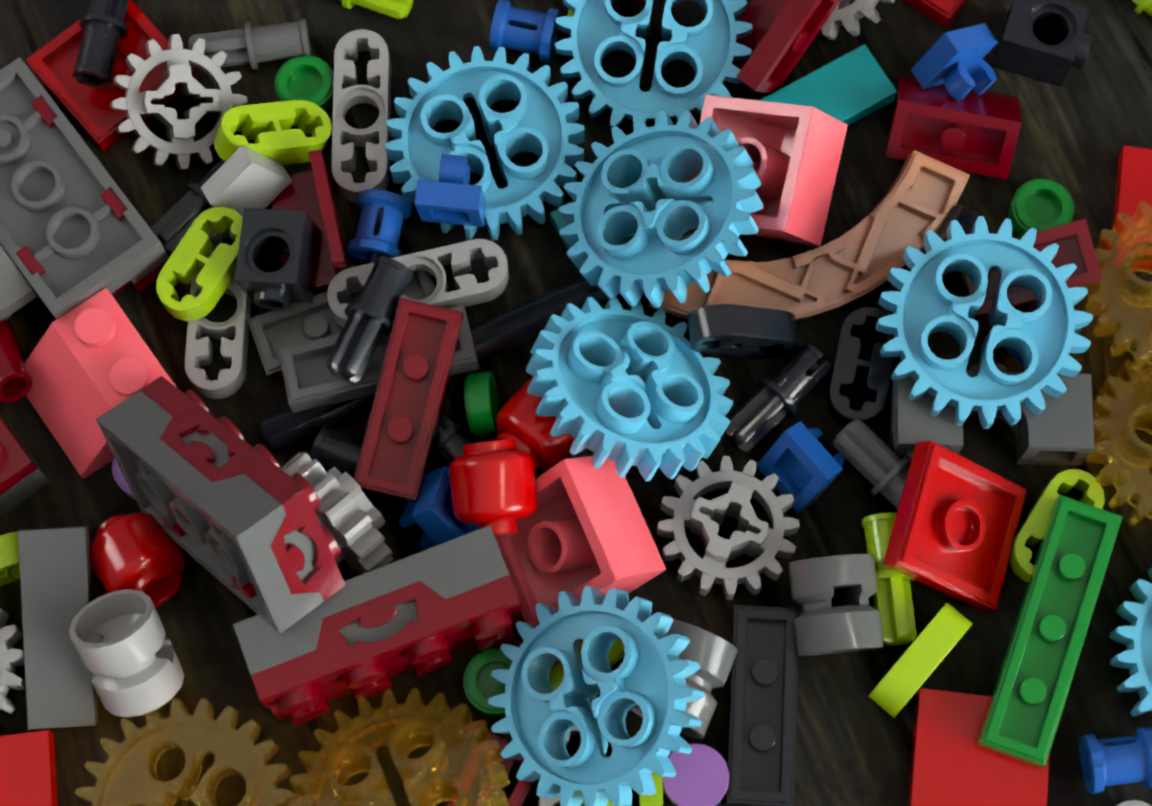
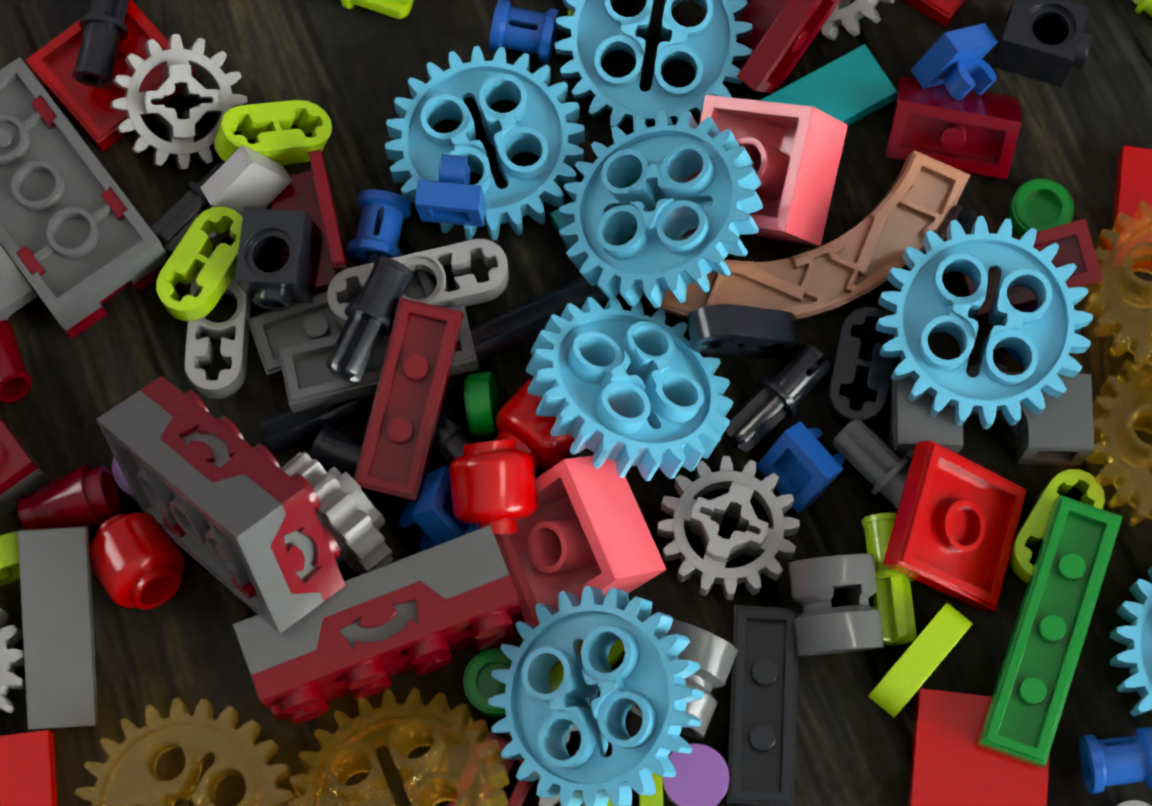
coral slope [24,287,176,479] -> none
light grey wheel [69,589,185,717] -> none
dark grey axle [188,19,312,71] -> none
green tile [274,55,334,112] -> none
light grey beam [332,29,391,203] -> none
none -> dark red cone [17,464,121,529]

